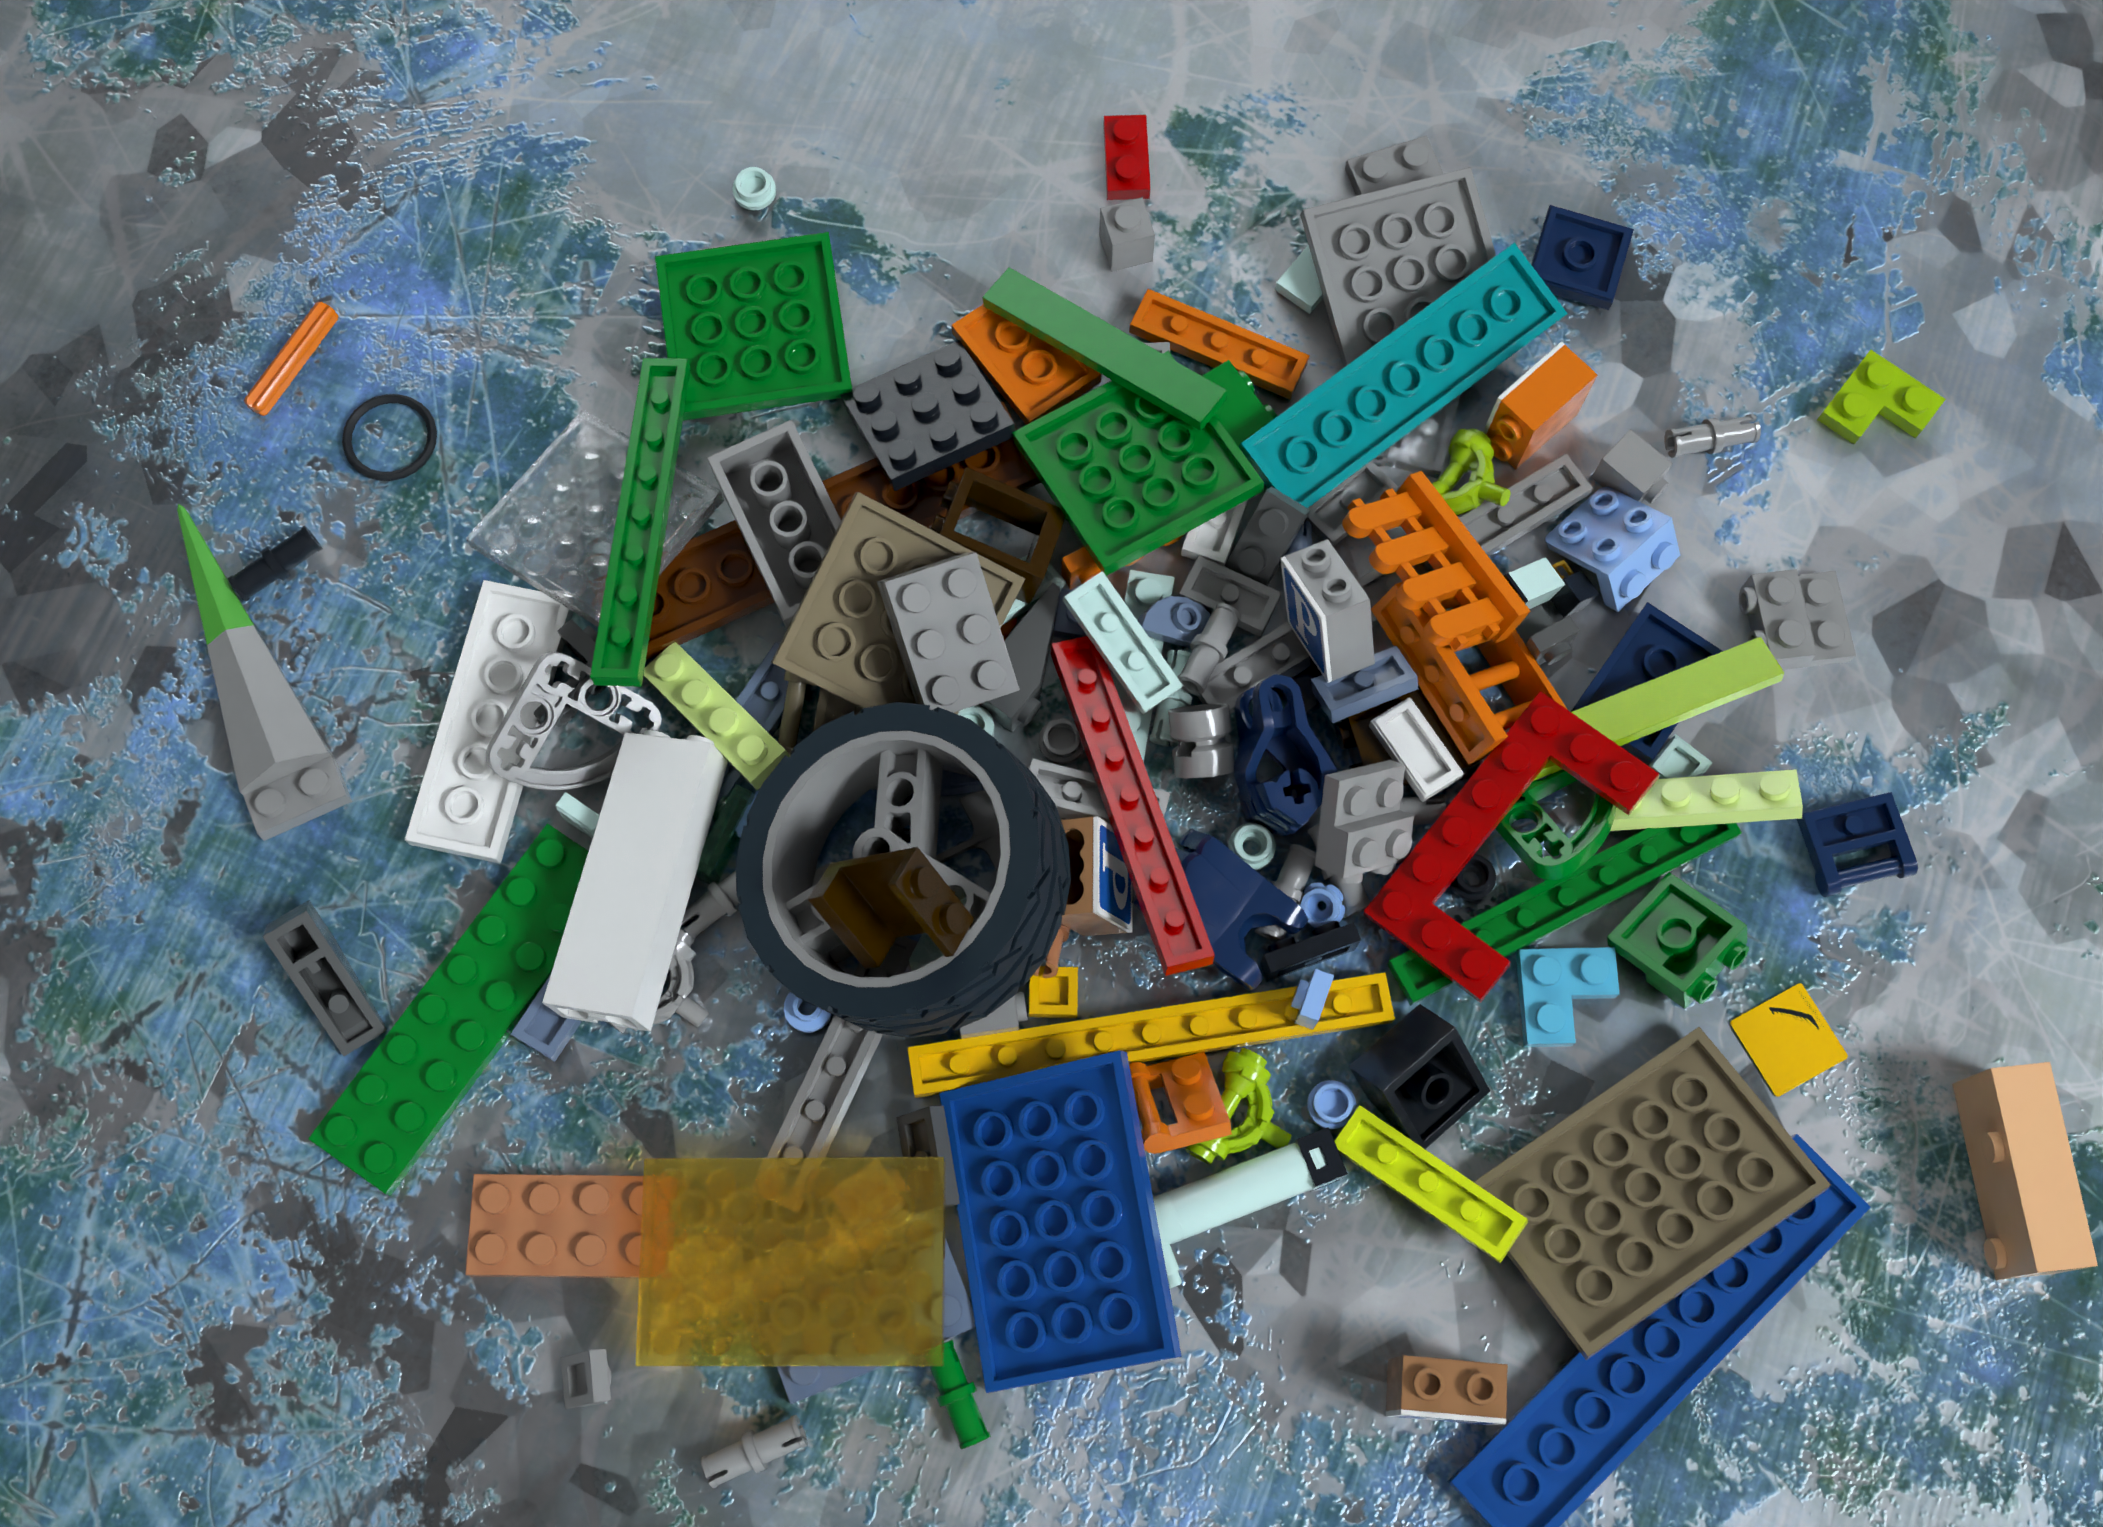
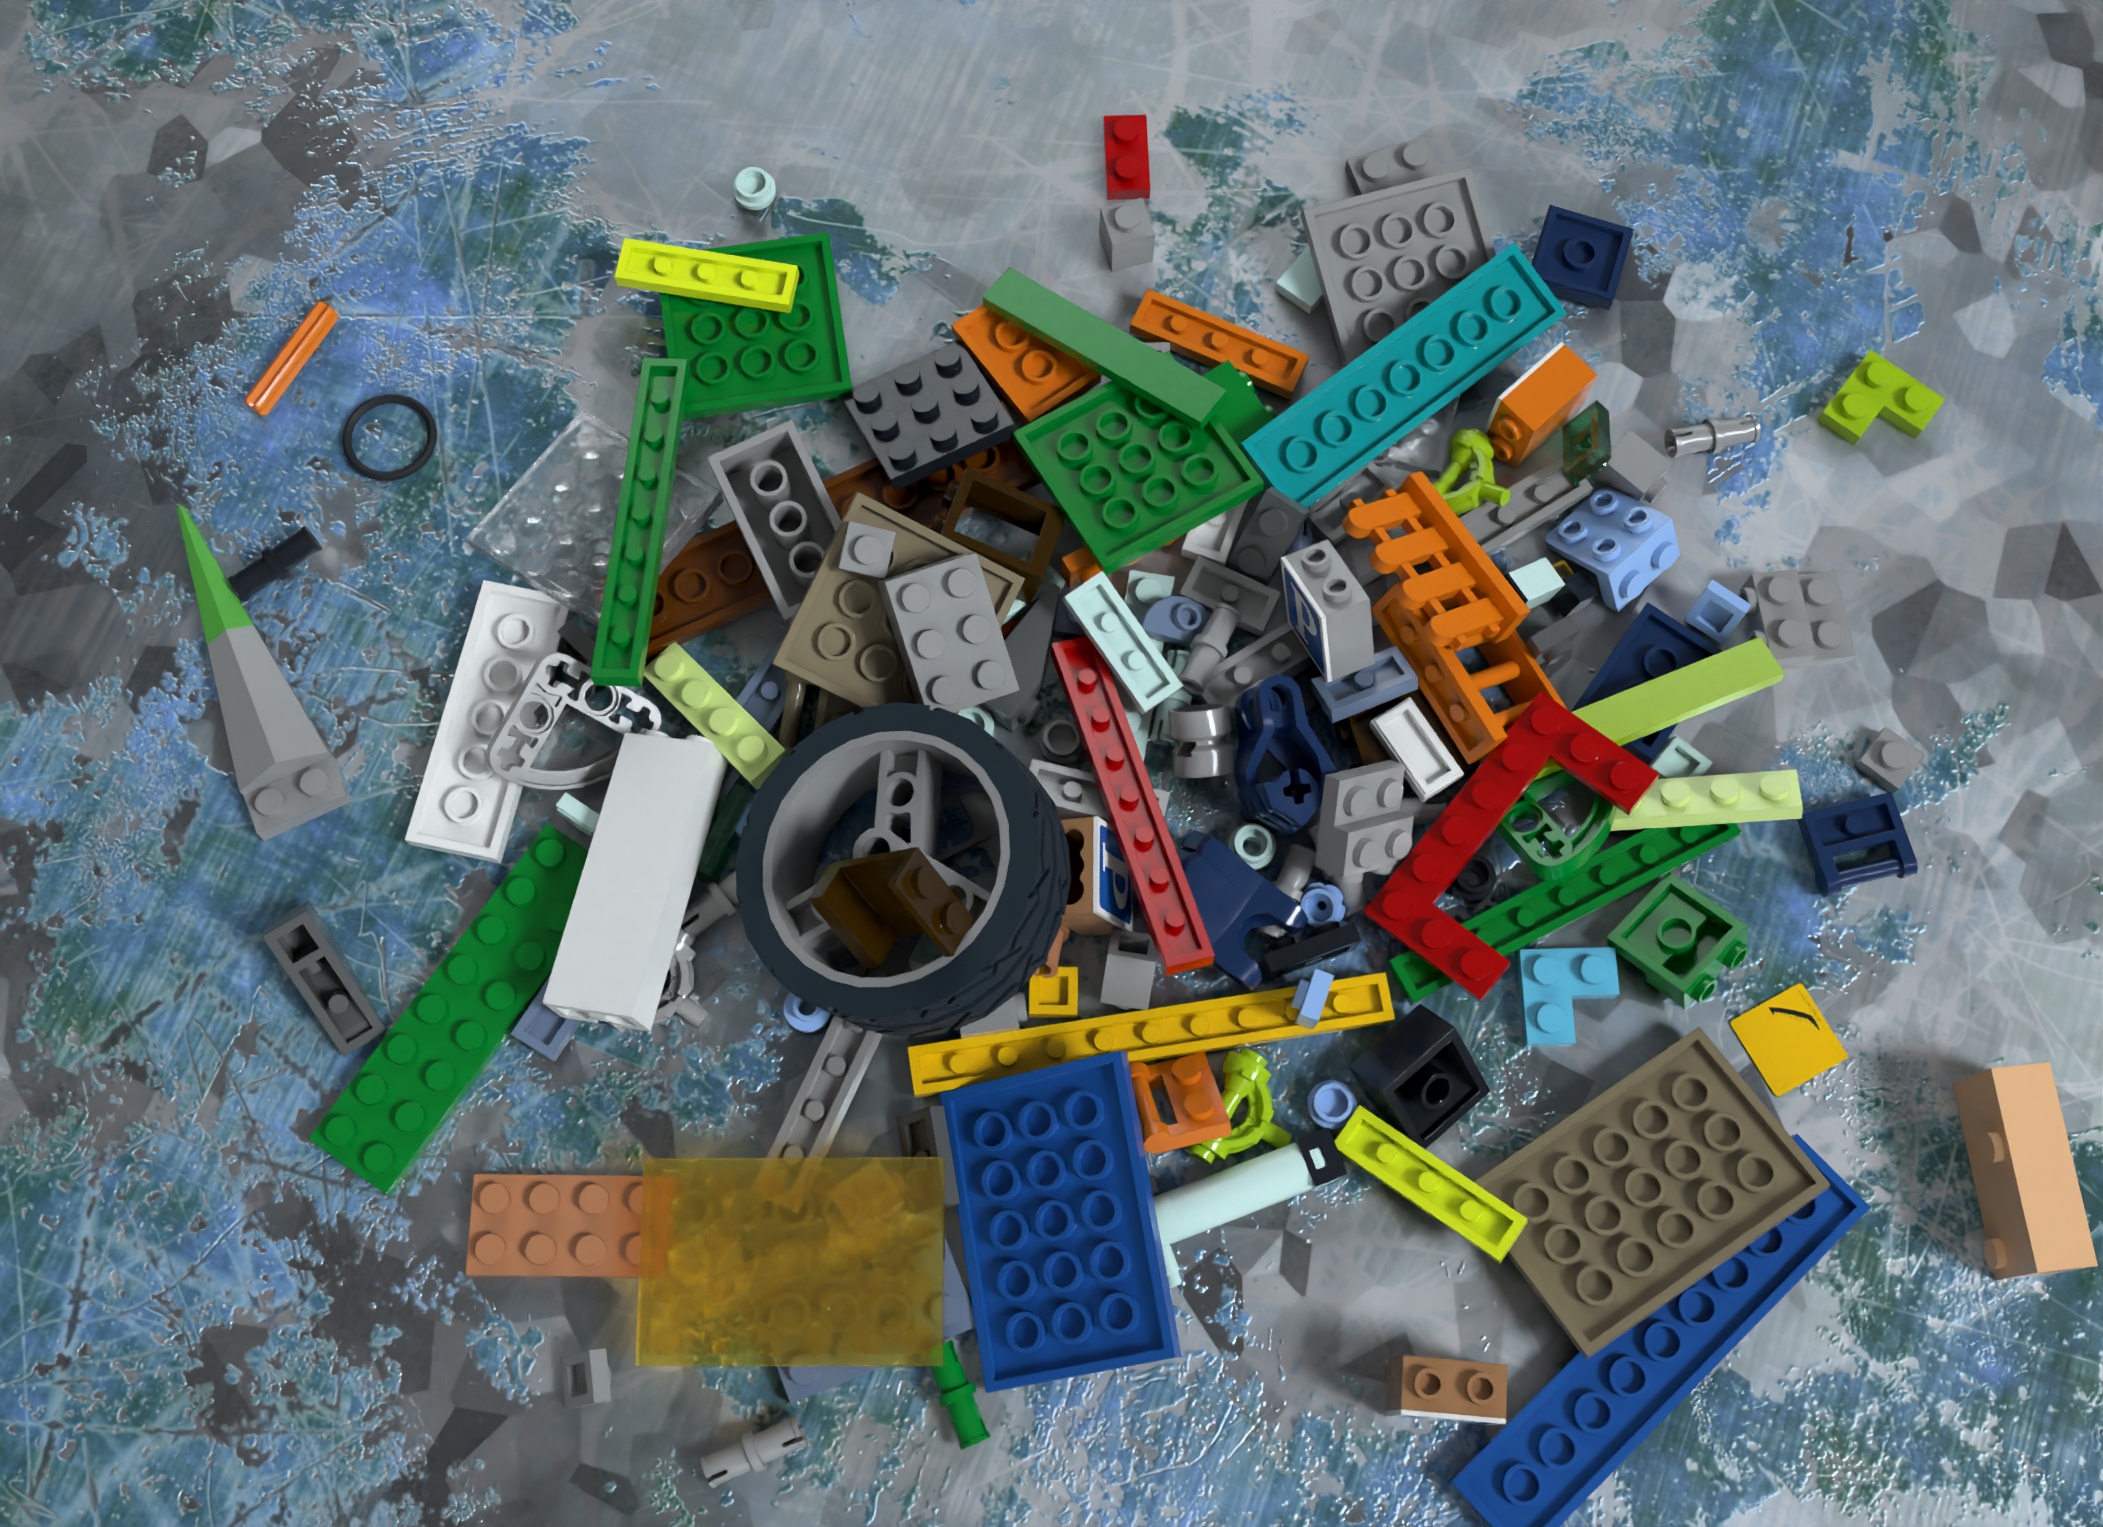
none -> neon yellow plate [614,238,799,313]
none -> light grey plate [836,521,896,579]
none -> light grey brick [1100,928,1157,1010]
none -> clear green plate [1562,400,1612,485]
none -> light blue plate [1683,579,1751,645]
none -> light grey plate [1854,727,1925,794]

